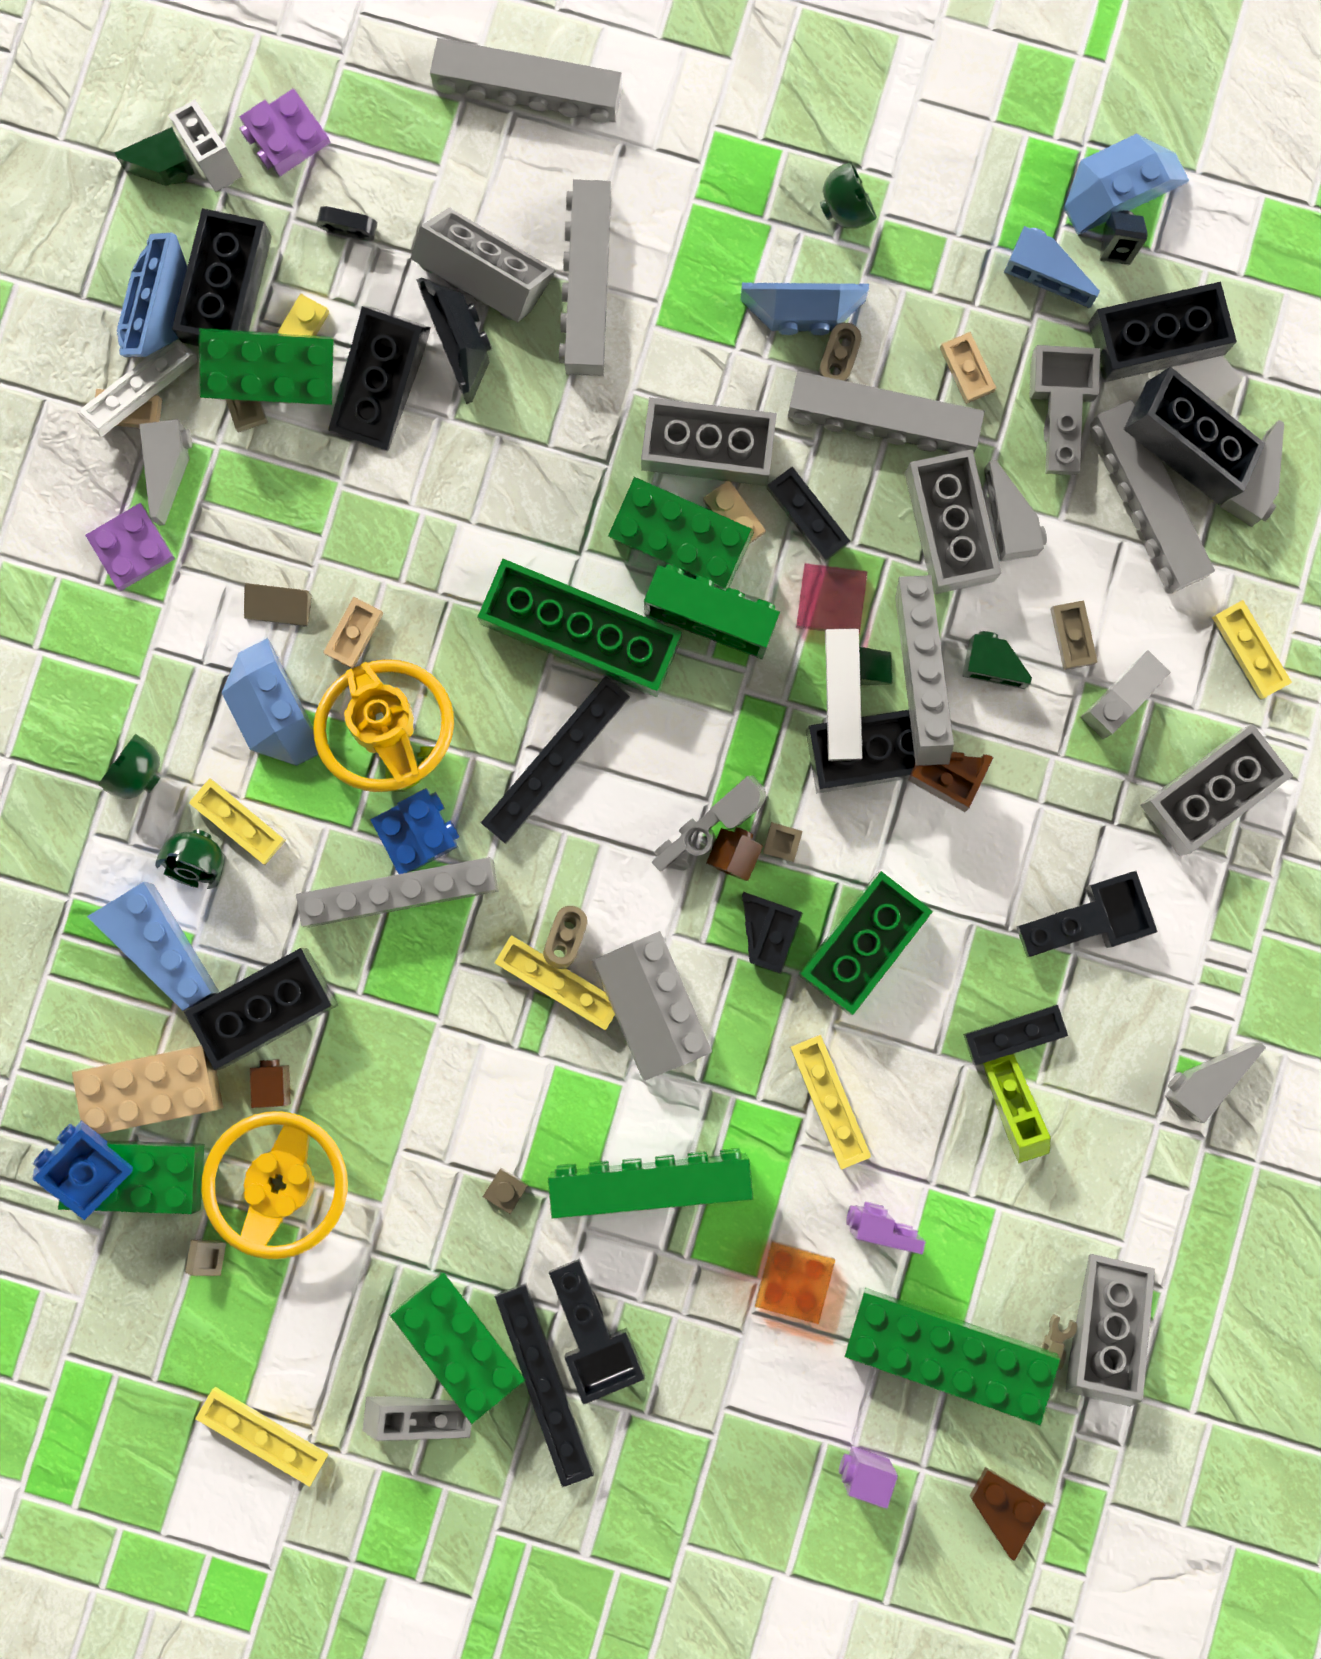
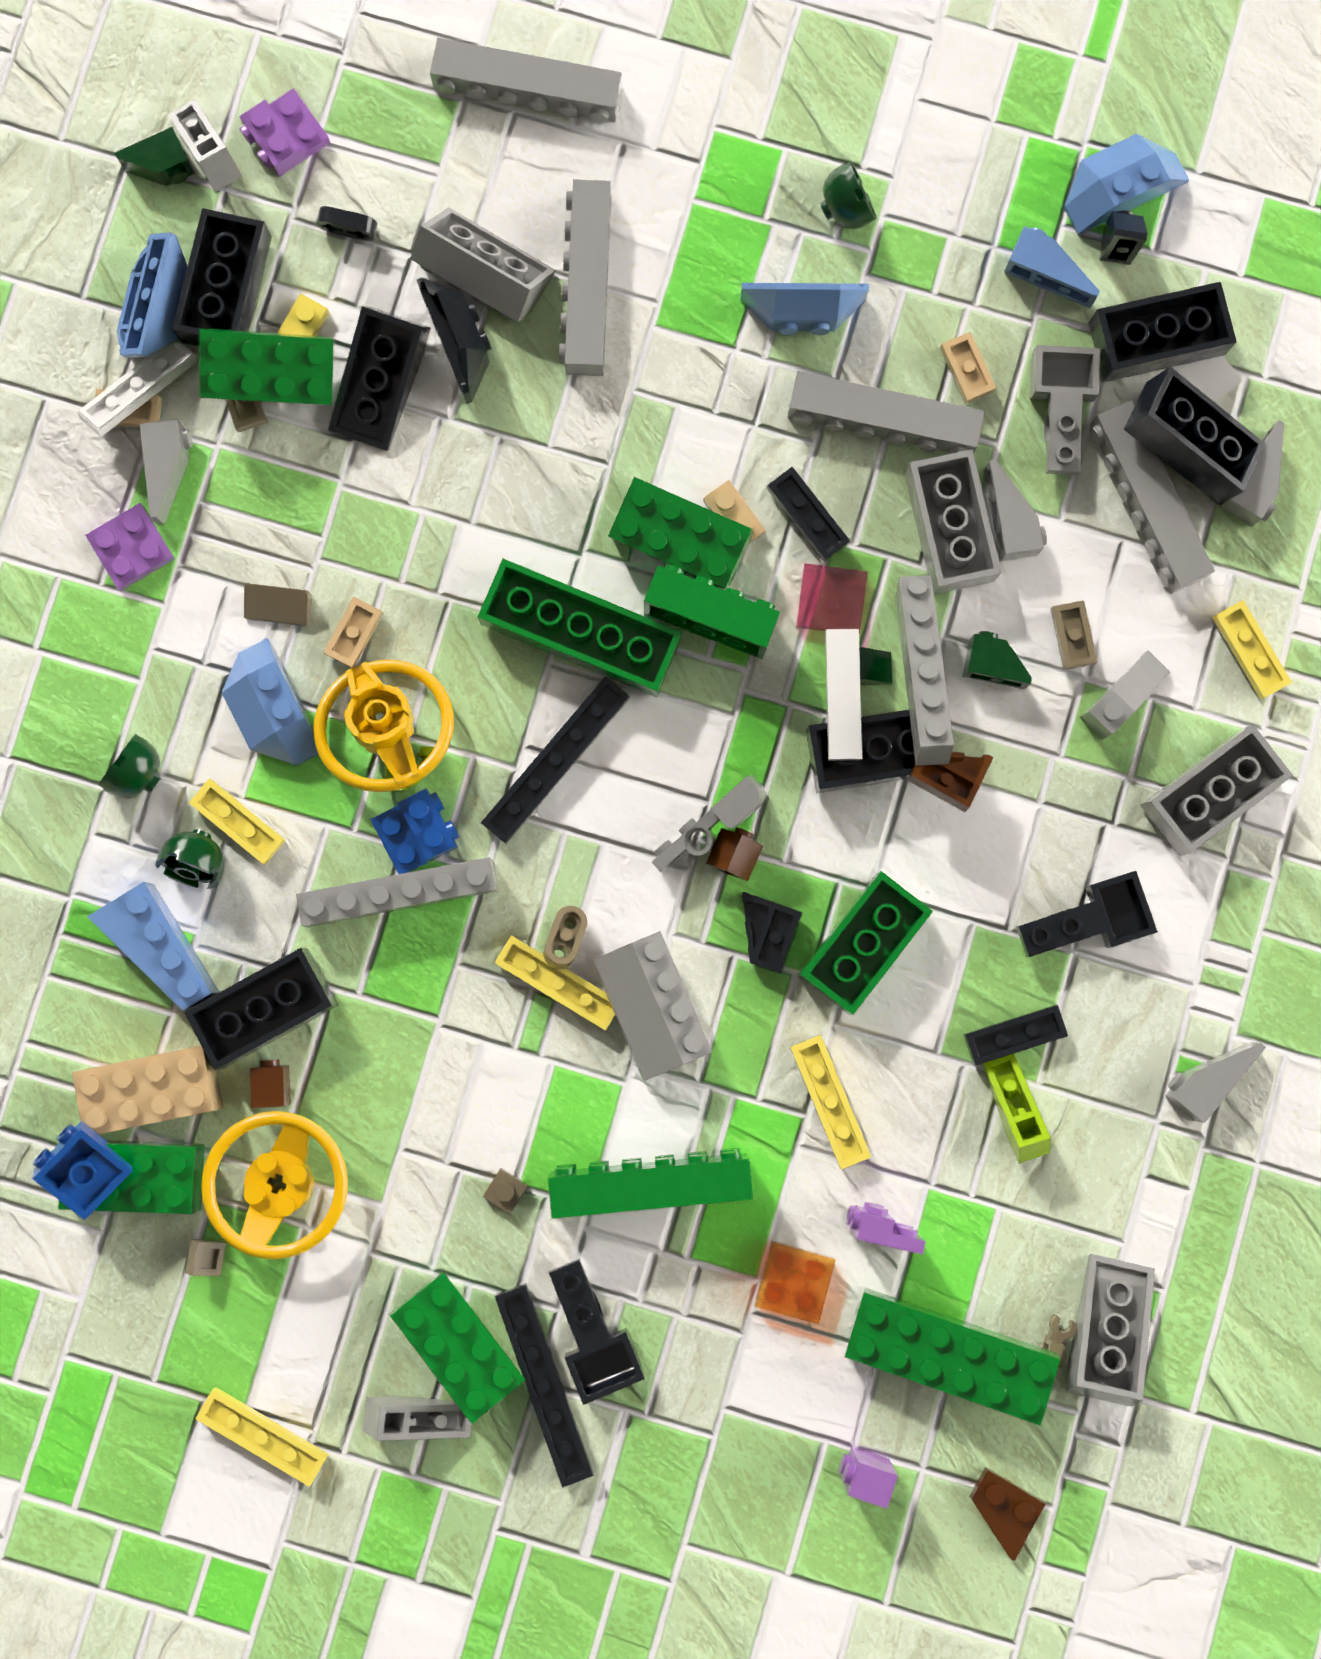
light grey brick [641,397,777,486] -> none
dark tan plate [762,822,803,863] -> none
dark tan plate [819,323,862,381] -> none

